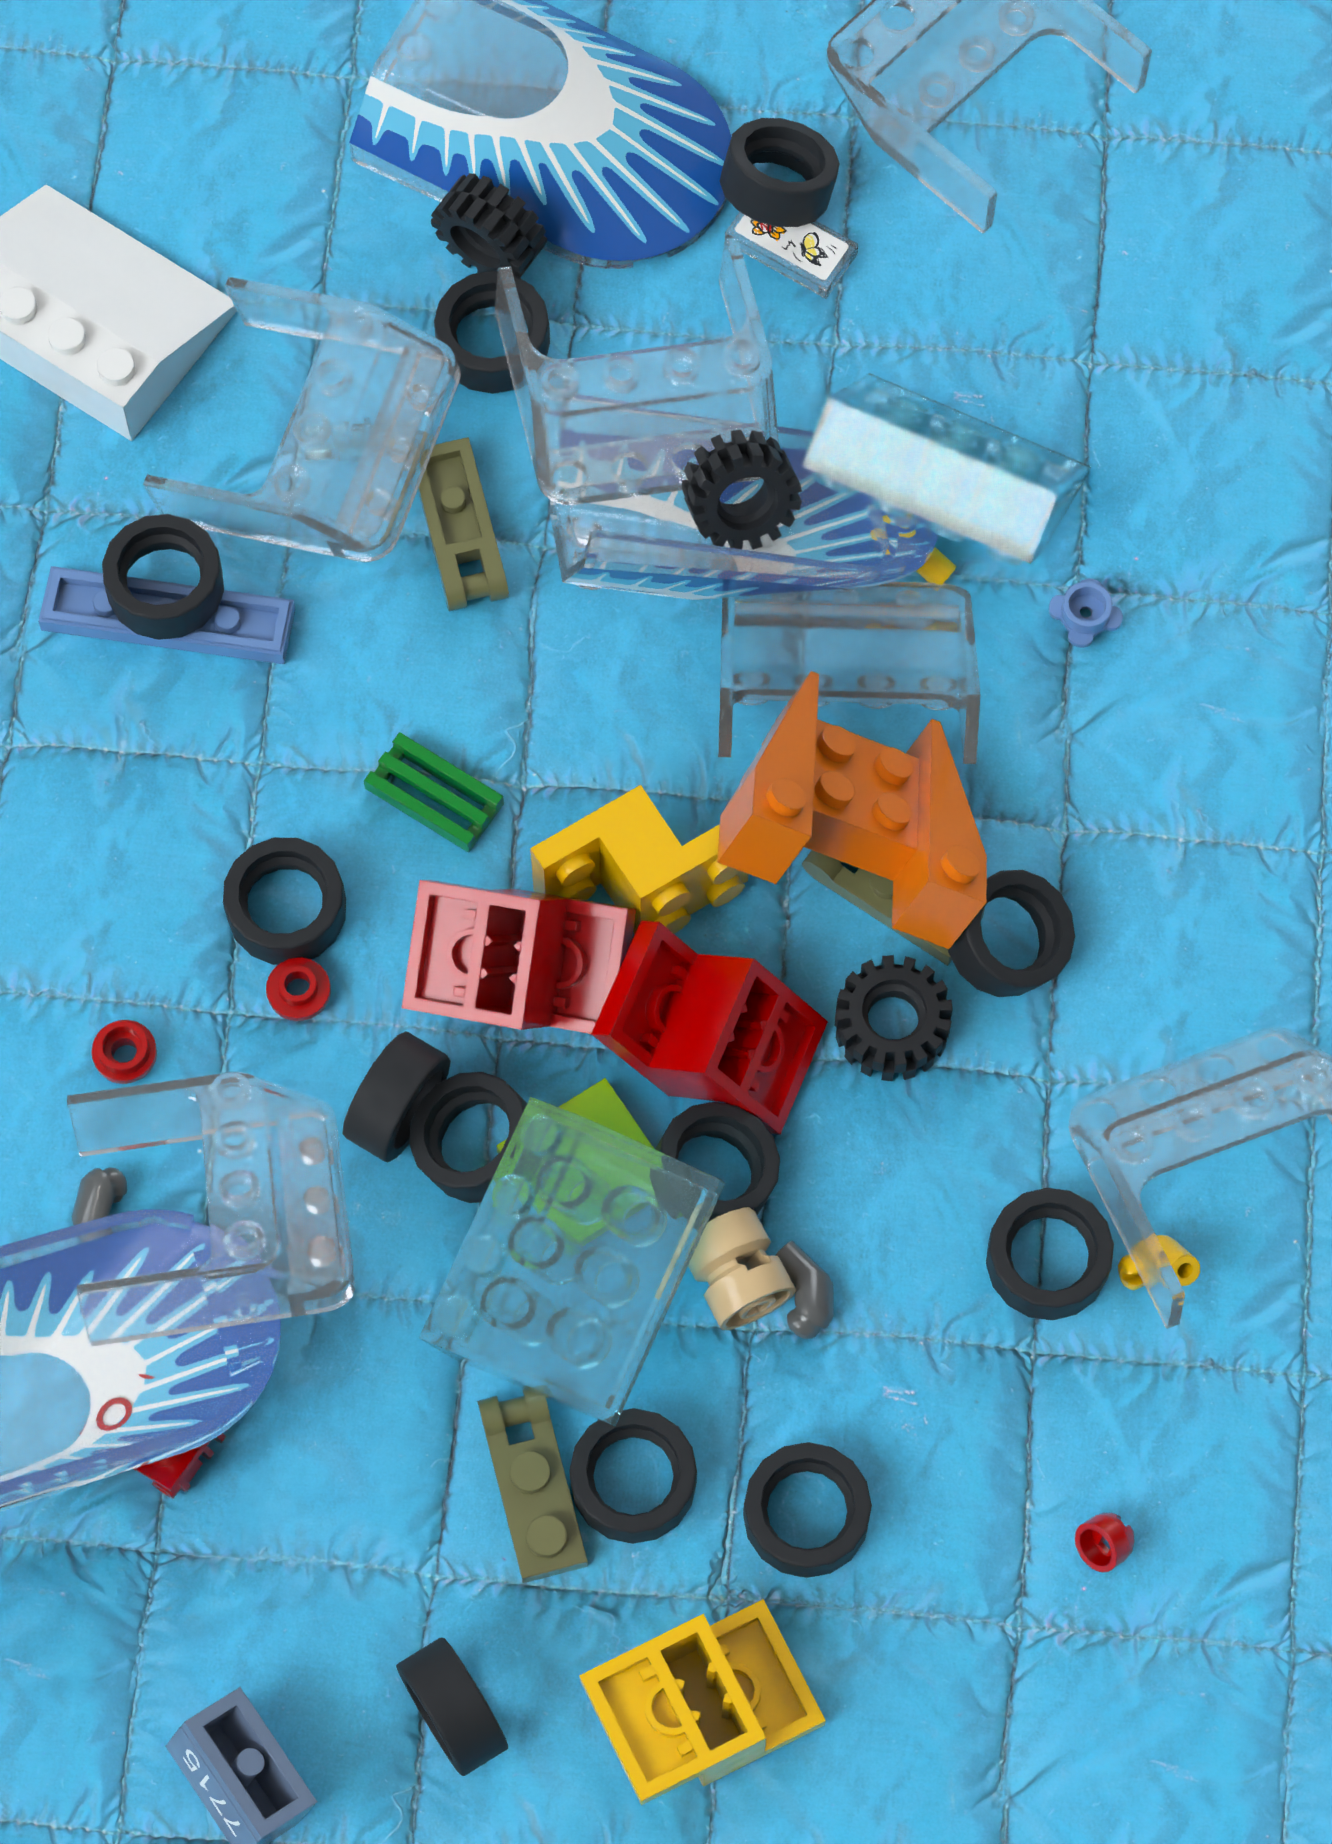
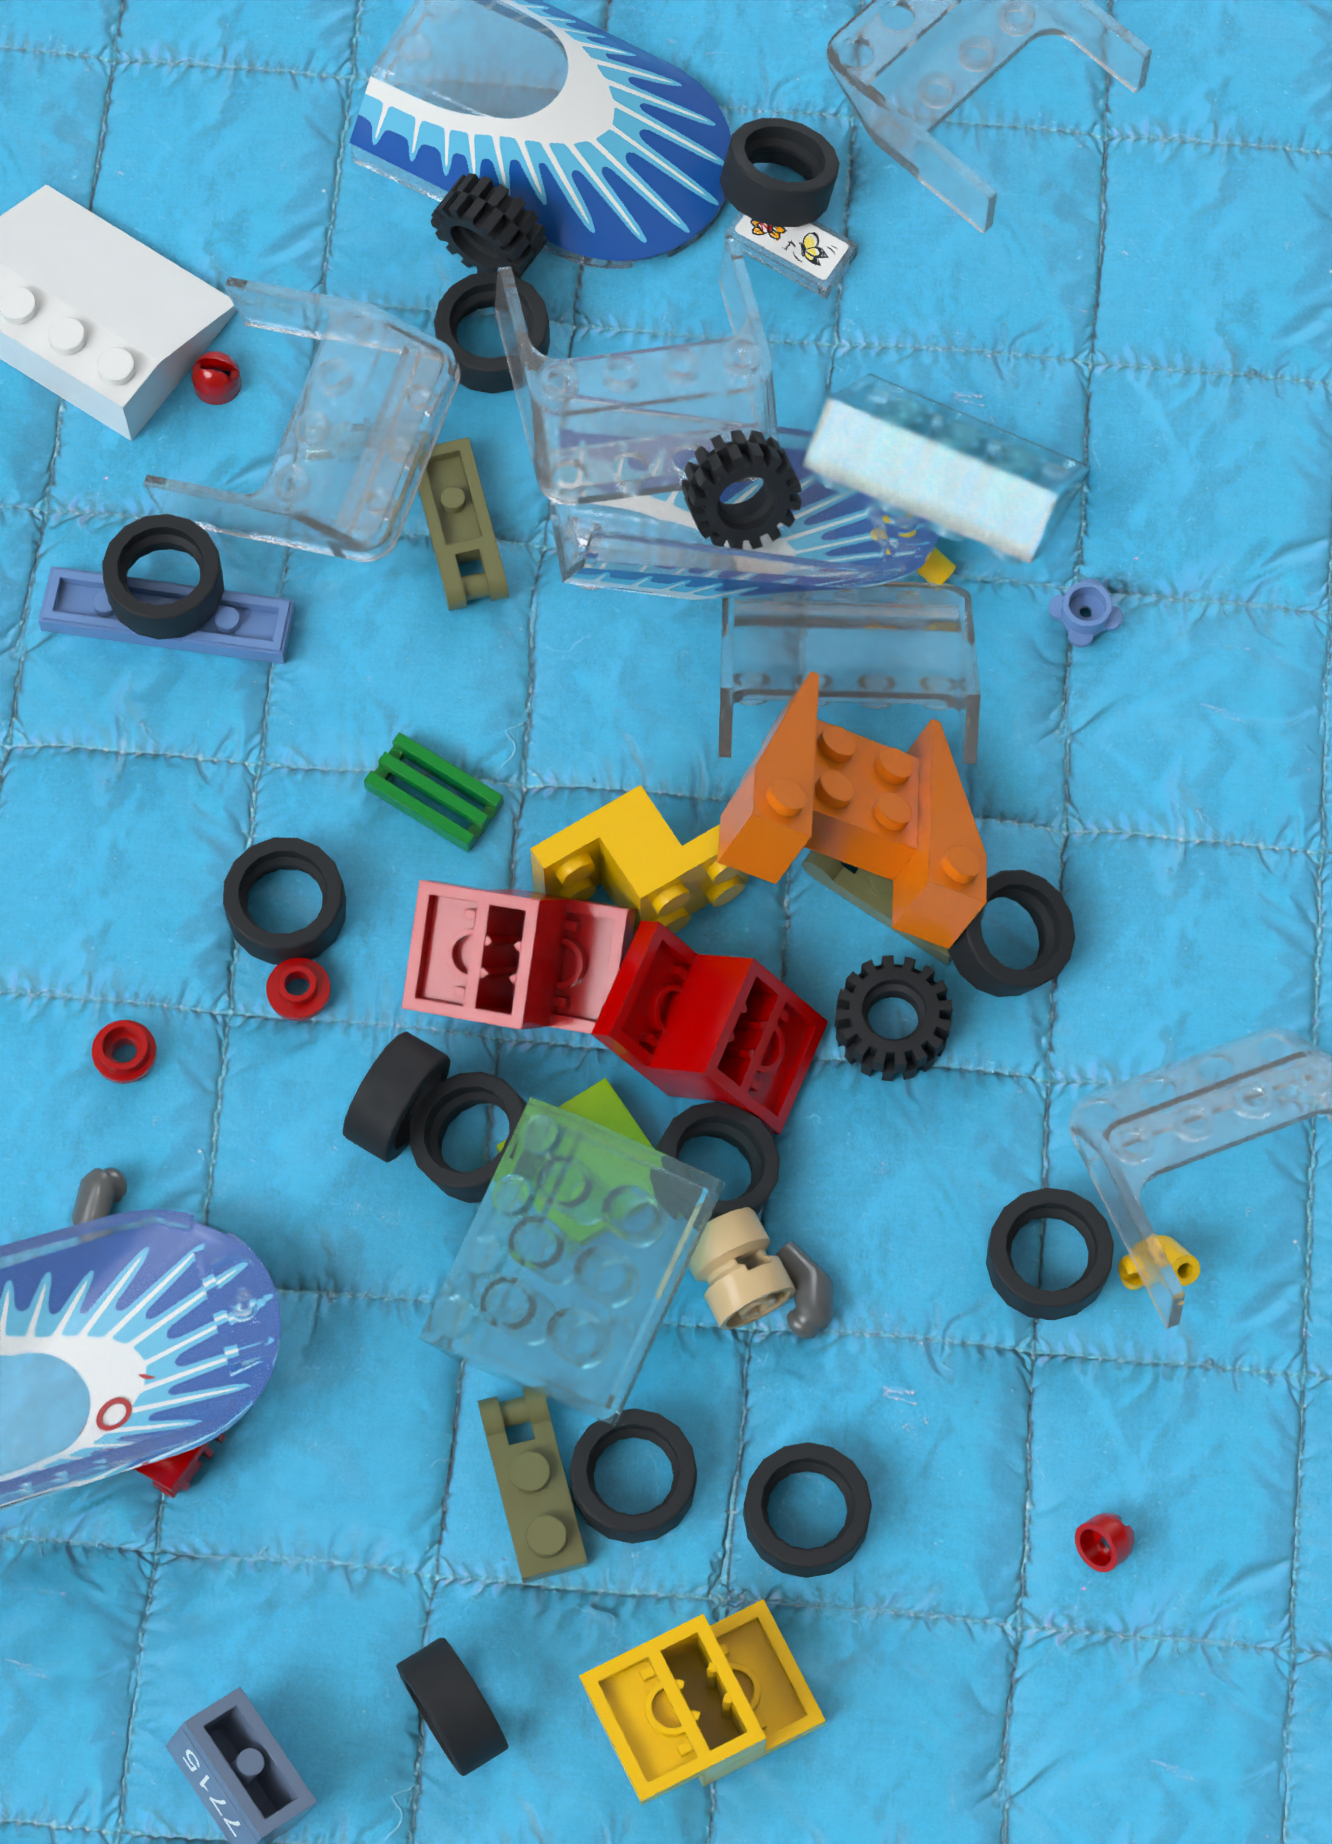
clear windscreen [67,1072,356,1347] -> none
none -> red hinge [191,351,241,405]

